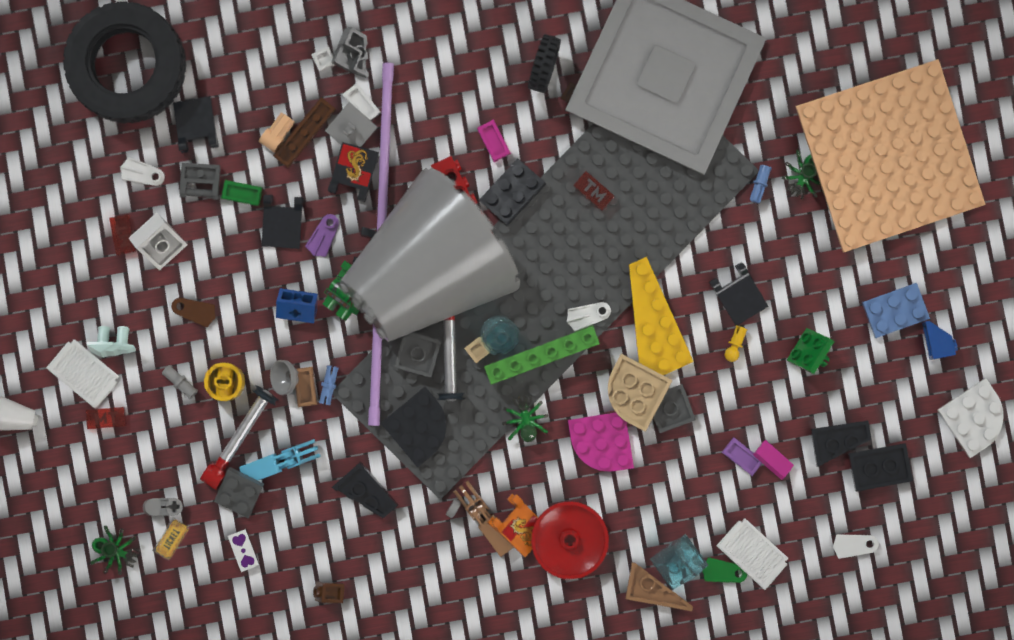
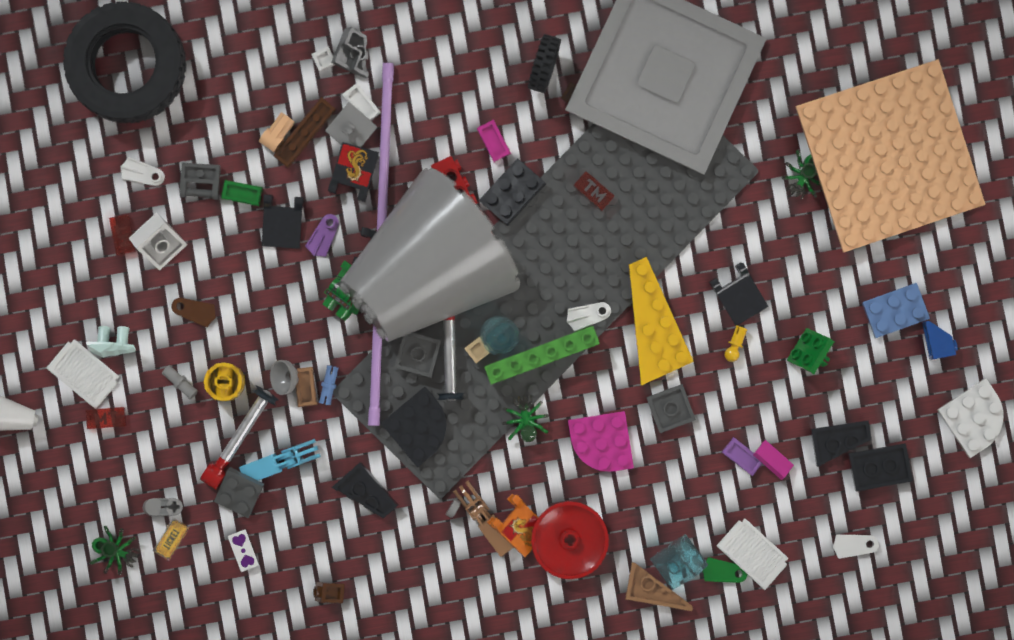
black flag [173,96,219,154] -> none
blue brick [276,288,318,323] -> none
tan plate [608,354,673,432] -> none
medium blue axle [750,165,772,203] -> none

